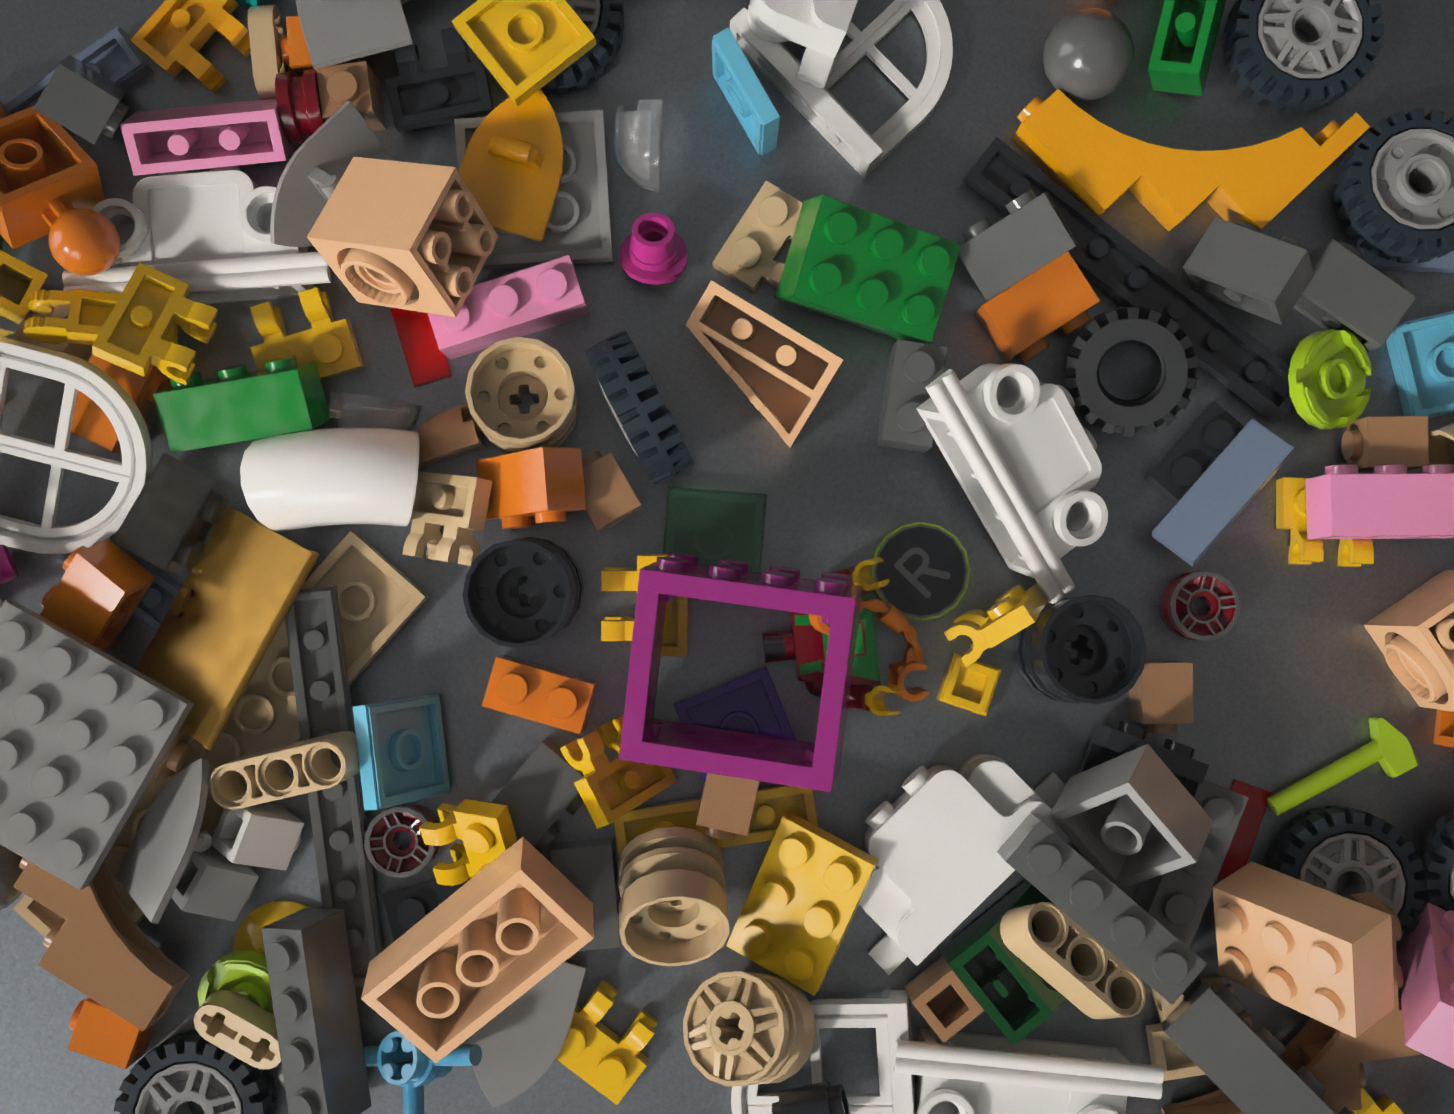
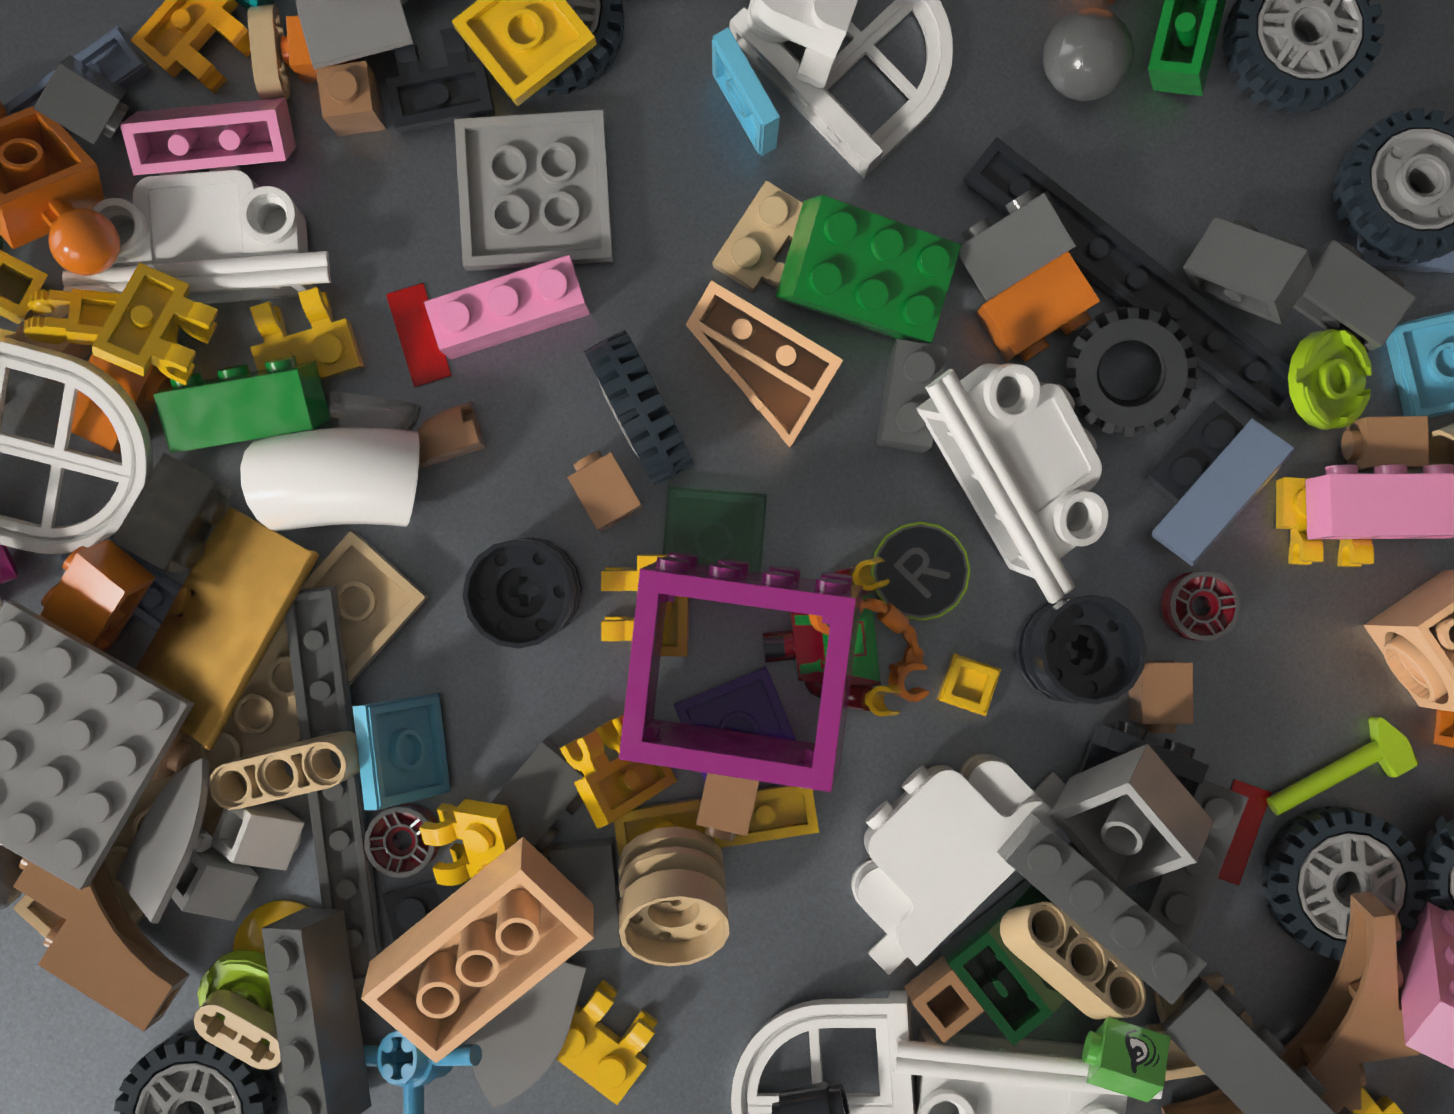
orange brick [68,998,156,1069] -> none
light grey shield [270,101,394,247] -> none
dark red wheel [275,69,326,145] -> none
light nougat brick [307,157,498,317] -> none
tan plate [402,471,493,566] -> none
light orange shield [459,89,564,243] -> none
tan wheel [465,336,579,454] -> none
orange brick [476,447,586,529] -> none
orange brick [482,655,599,734] -> none
clear brick [614,99,664,193] -> none
dark pink piece [619,212,688,285] -> none
tan wheel [683,971,816,1087] -> none
yellow plate [726,811,879,996] -> none
yellow plate [944,583,1048,667] -> none
light orange arch [1012,89,1370,232] -> none
light nougat brick [1212,861,1395,1038] -> none
none -> bright green brick [1082,1017,1171,1103]

